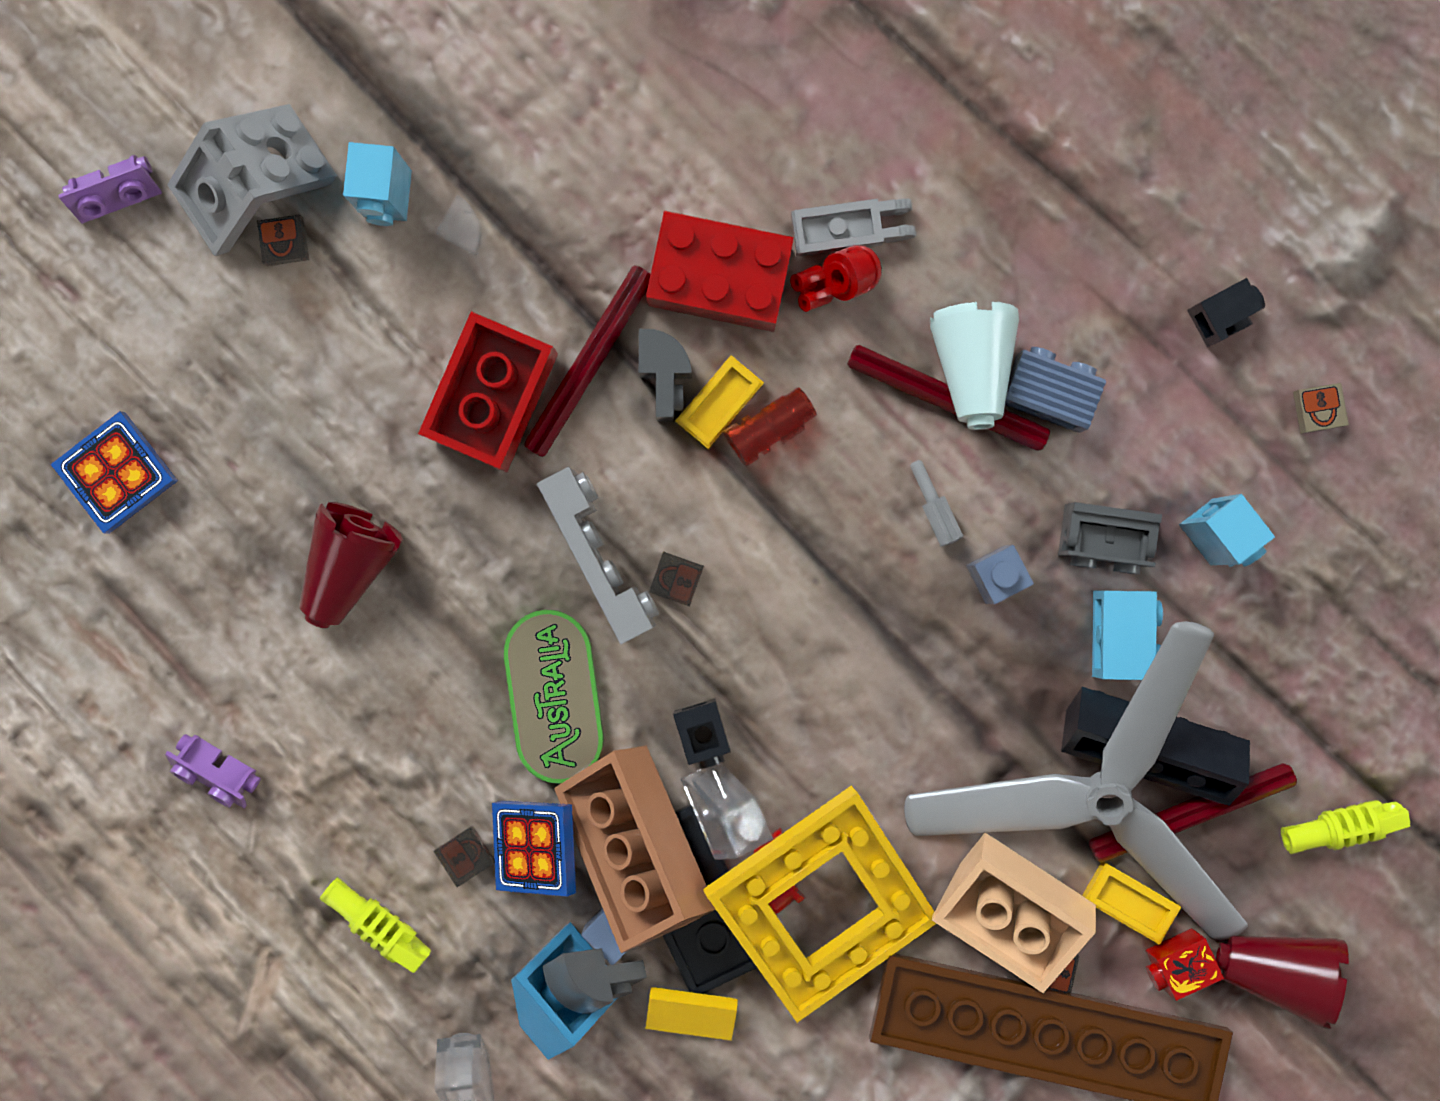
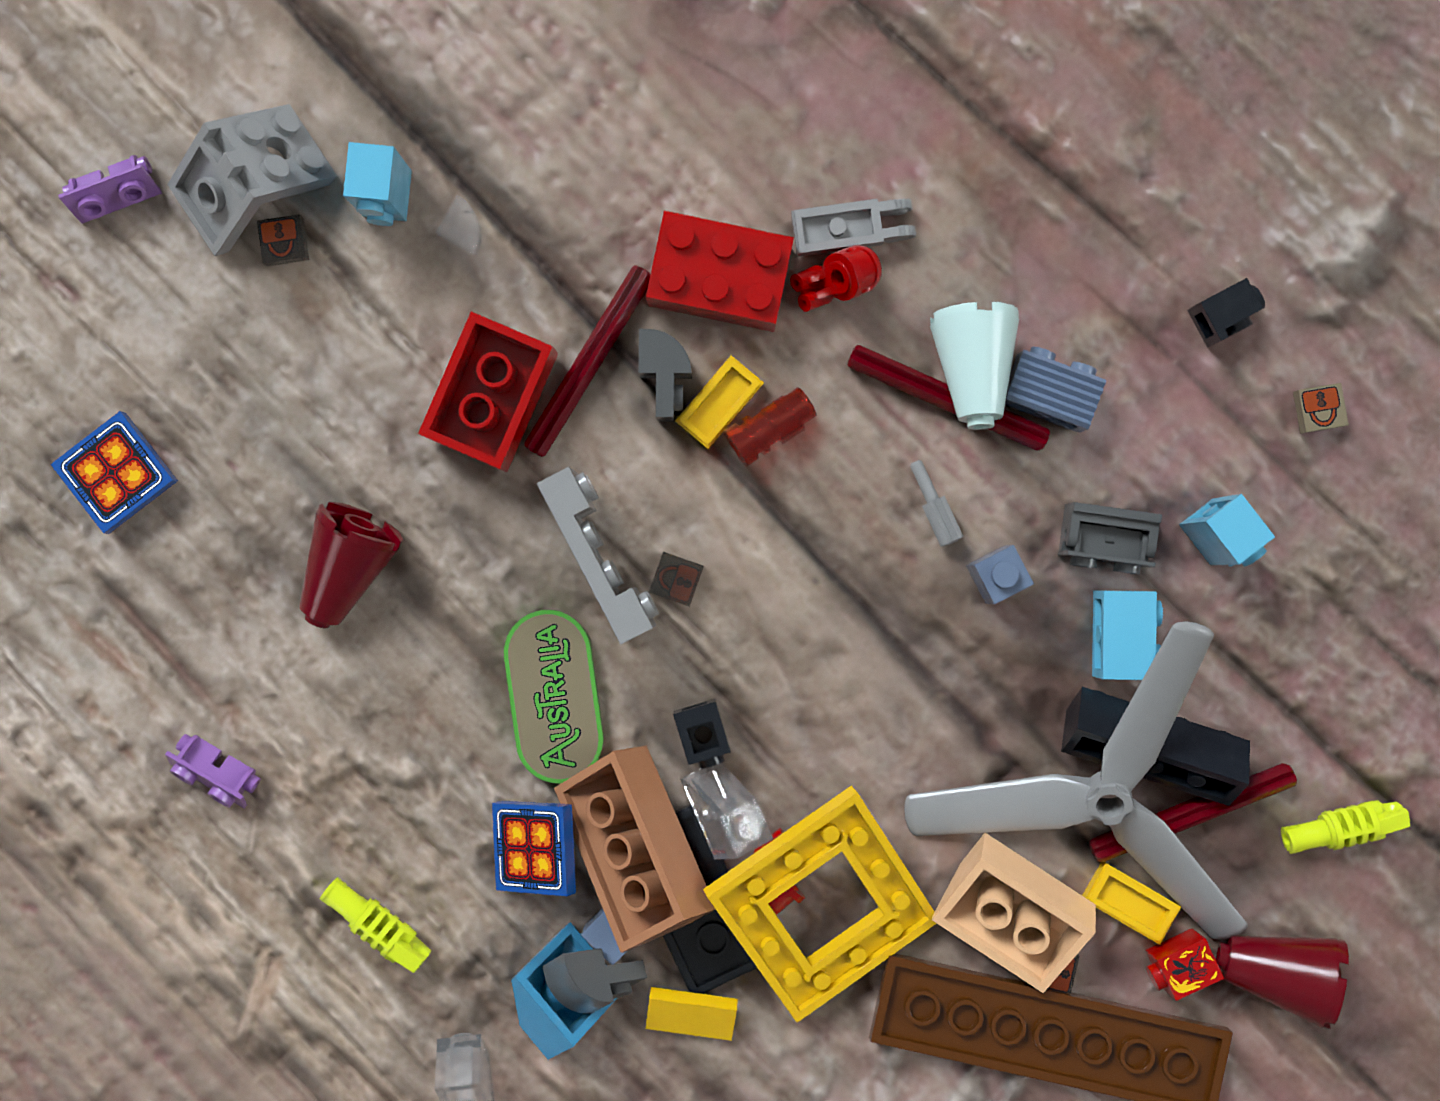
clear smoke tile [434,825,495,887] -> none

